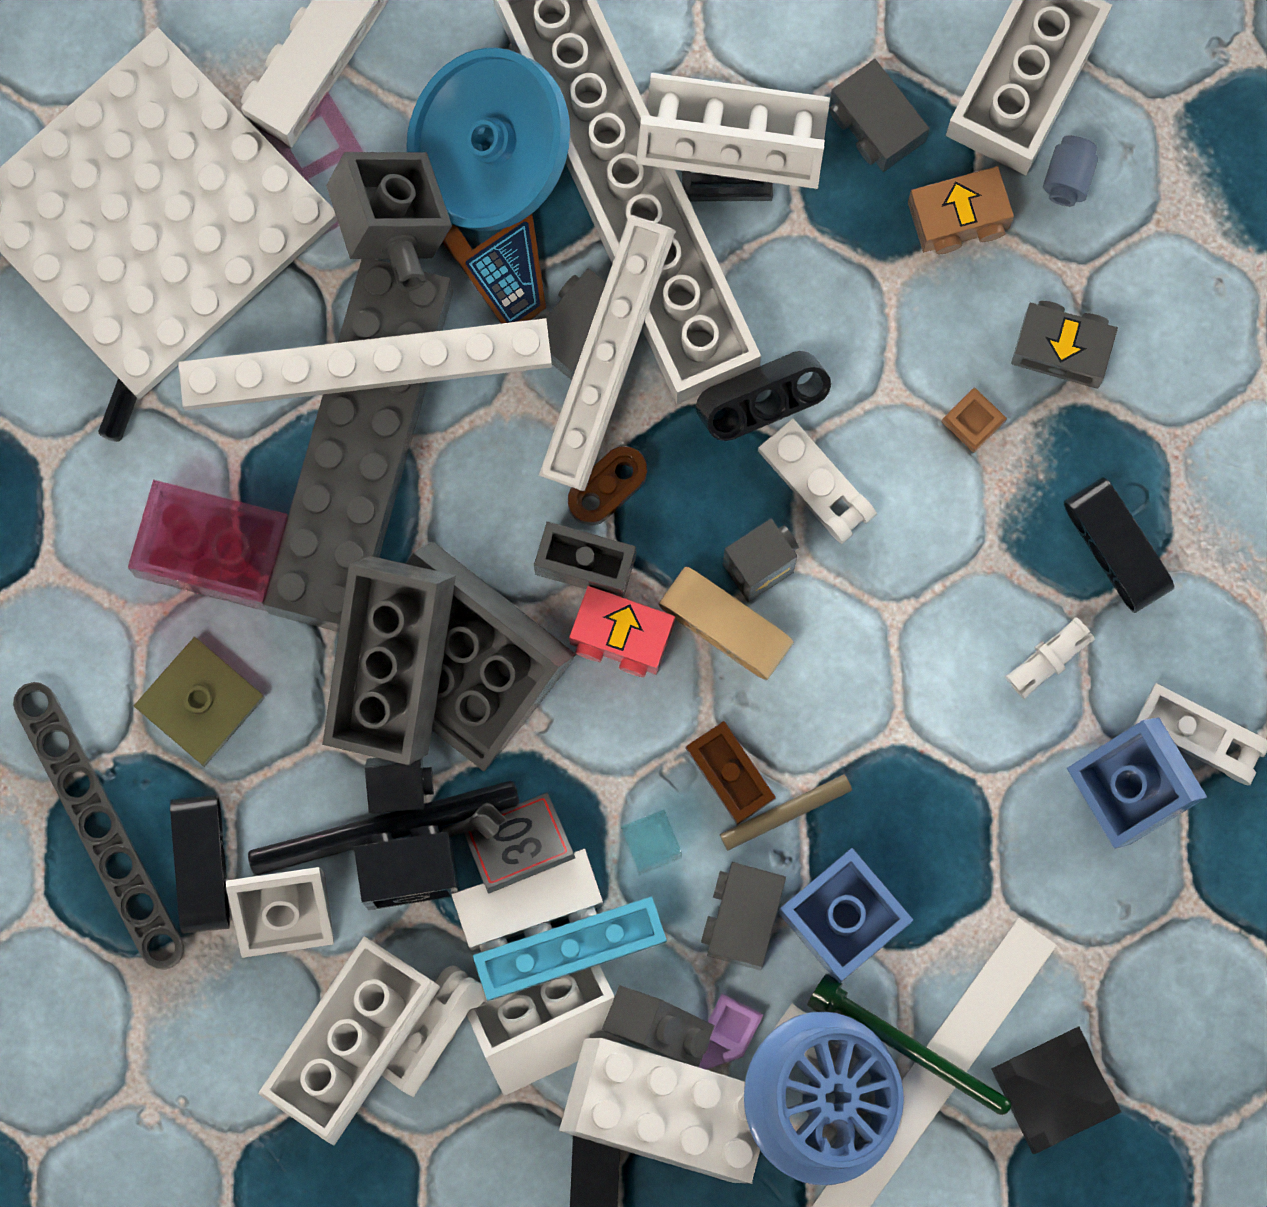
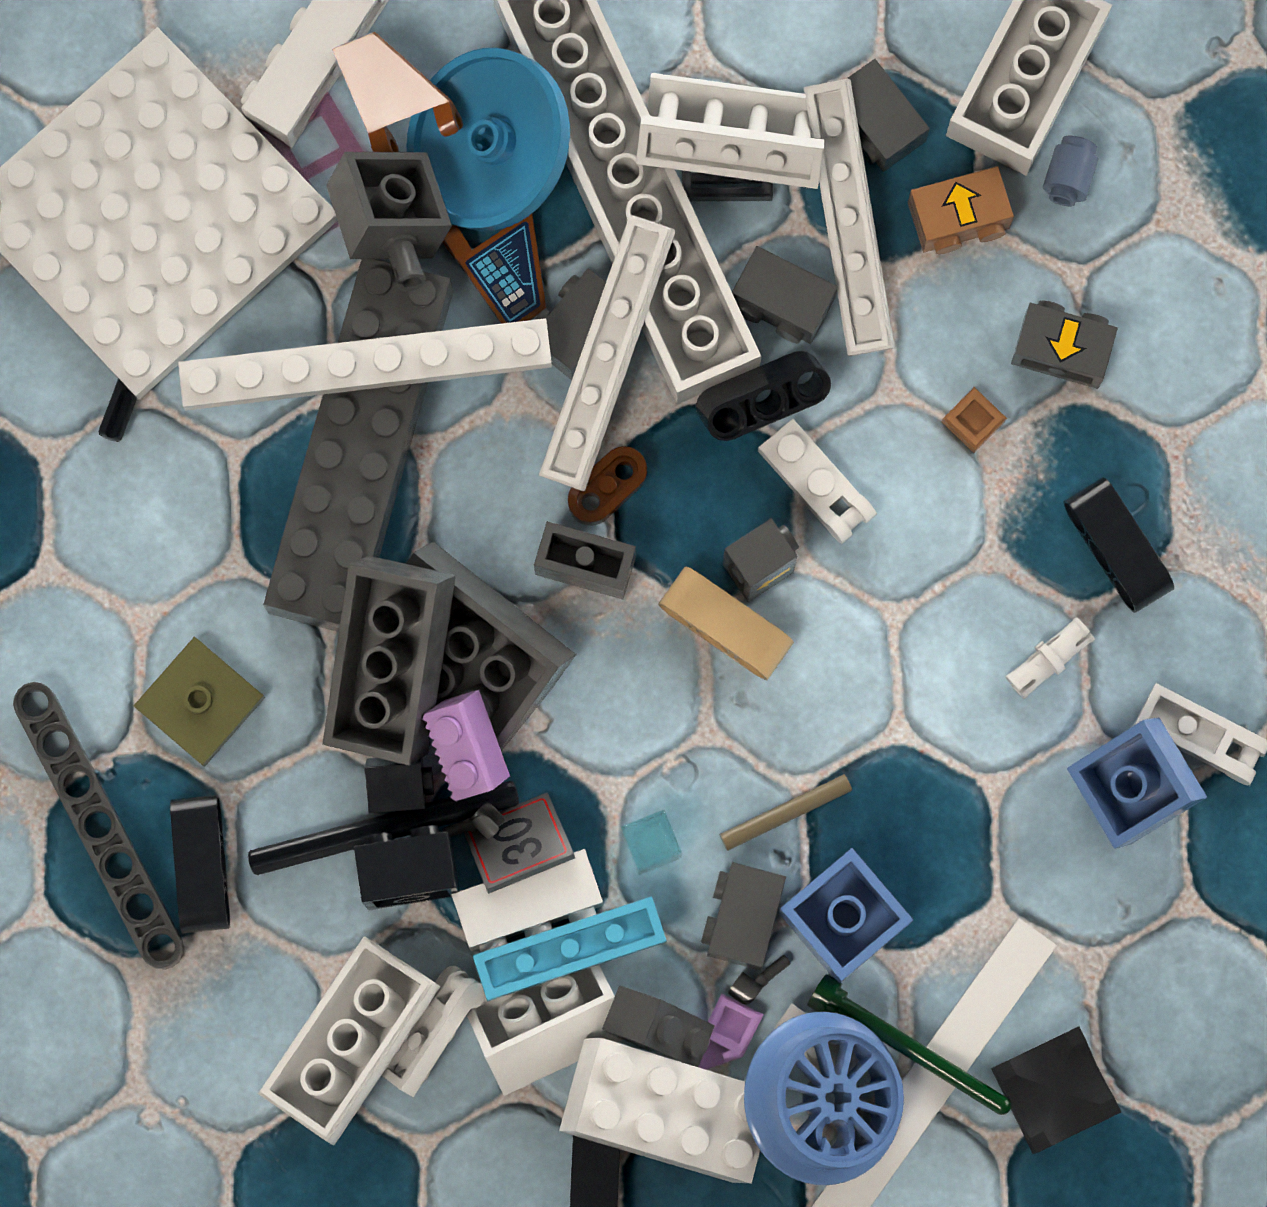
clear pink brick [128,479,288,612] -> none
white slope [226,867,334,958] -> none
coral brick [569,586,675,677] -> none
reddish brown plate [685,721,776,825] -> none
none -> flag [332,32,463,152]
none -> lavender brick [422,690,510,801]
none -> dark grey hand [728,955,791,1005]
none -> dark grey brick [732,246,838,344]
none -> white tile [804,78,895,356]

